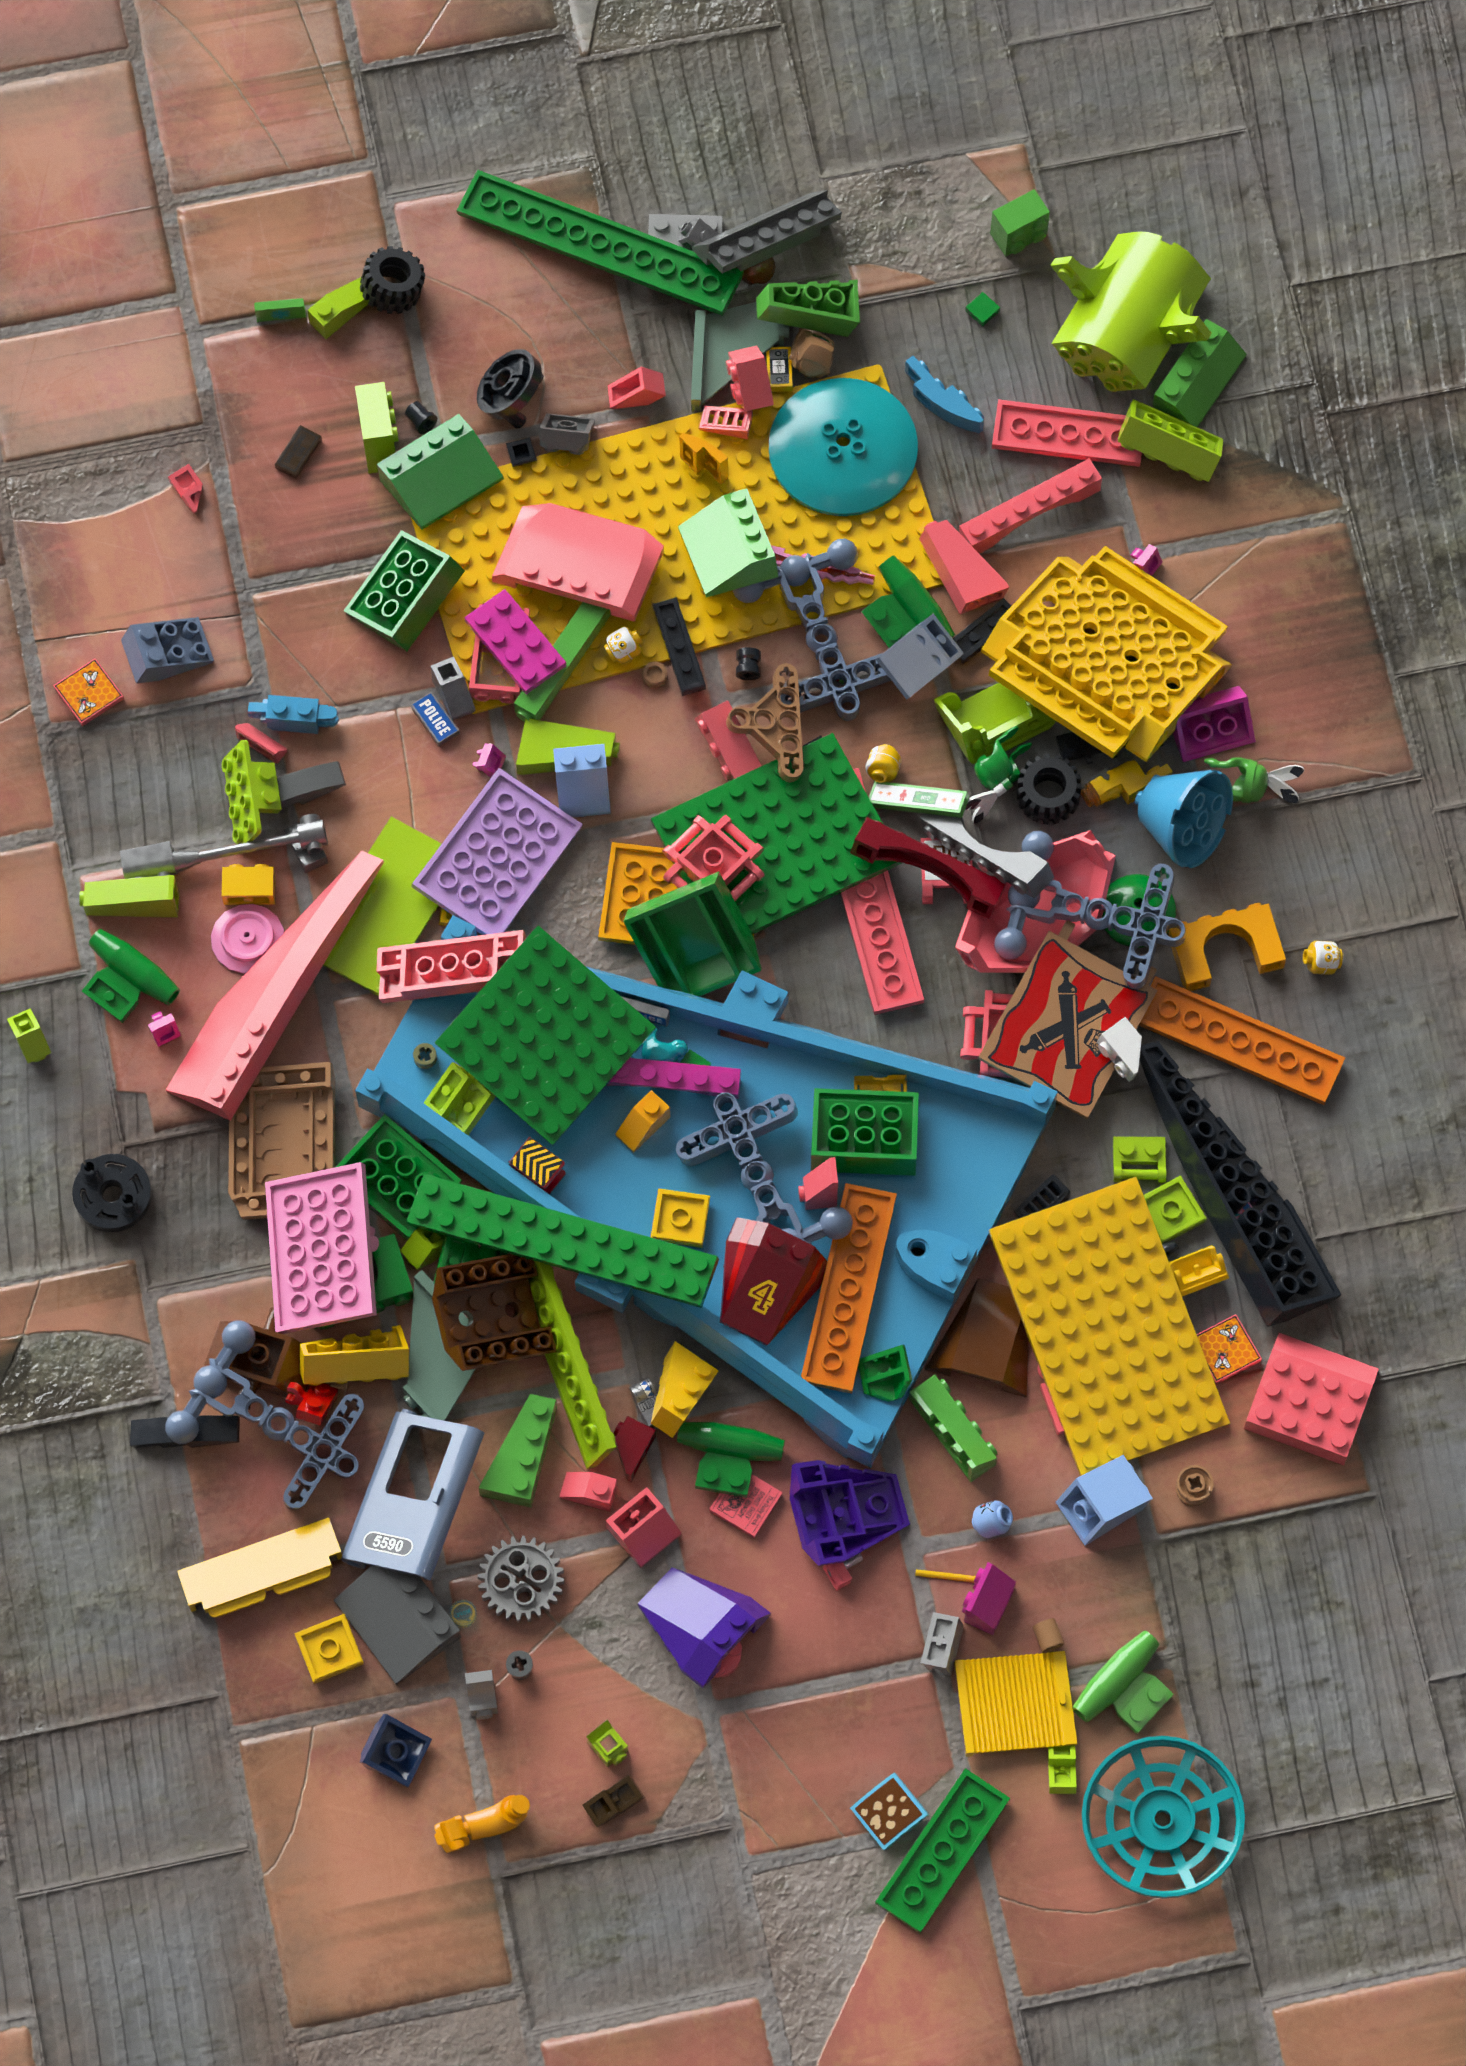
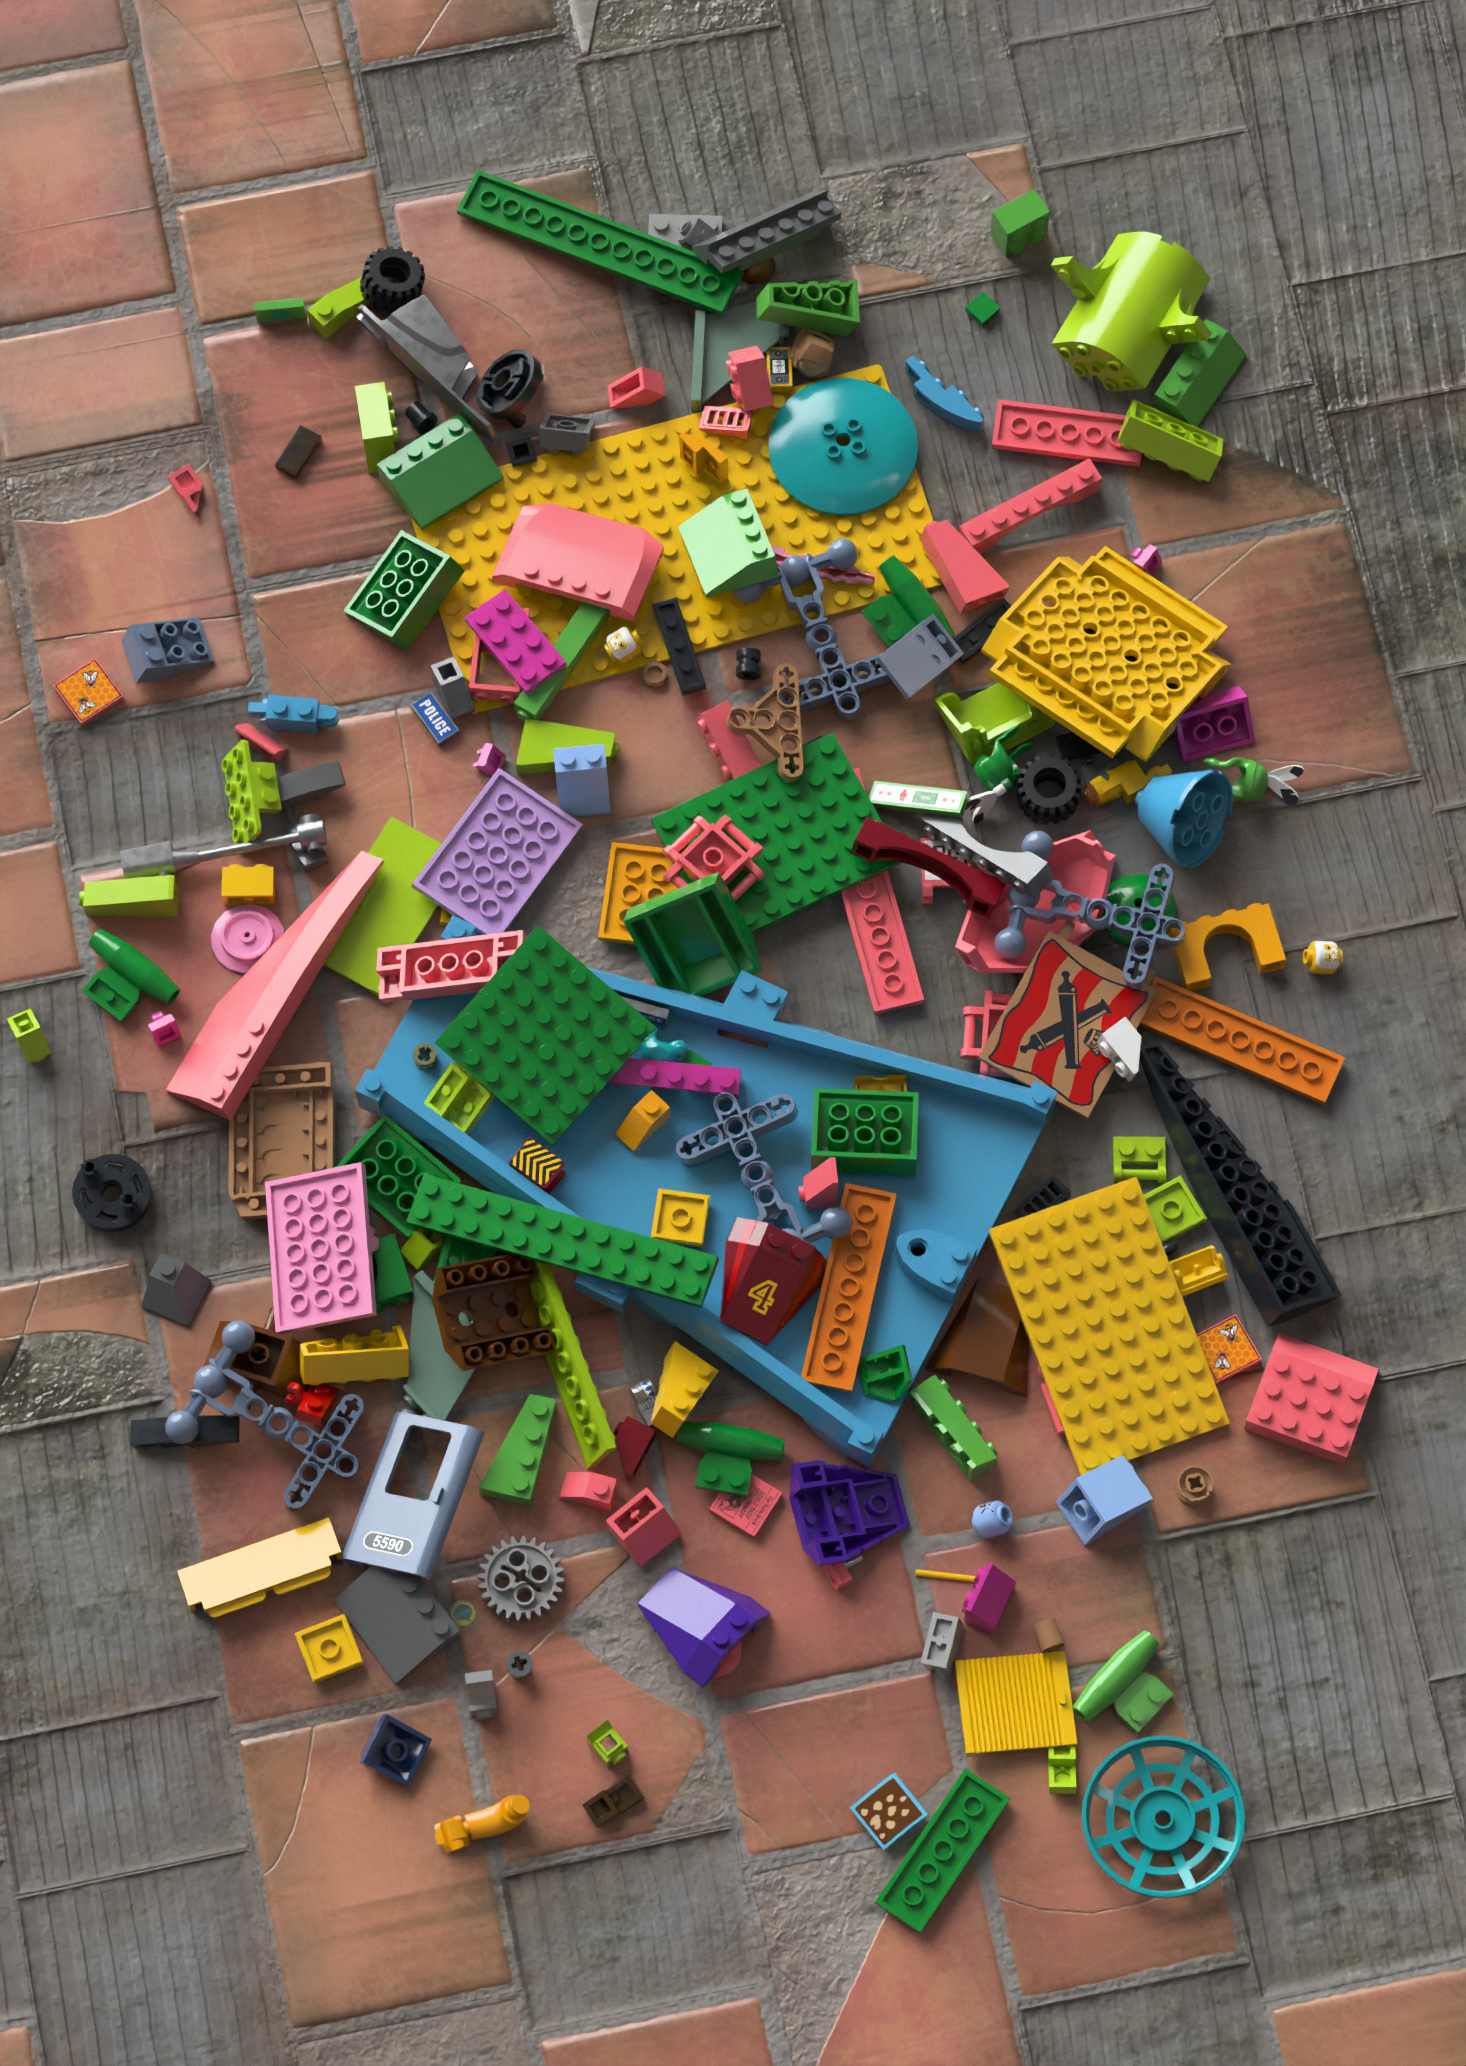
yellow head [865,744,901,783] -> none
none -> dark grey slope [141,1252,212,1328]
none -> flat silver piece [355,295,498,443]

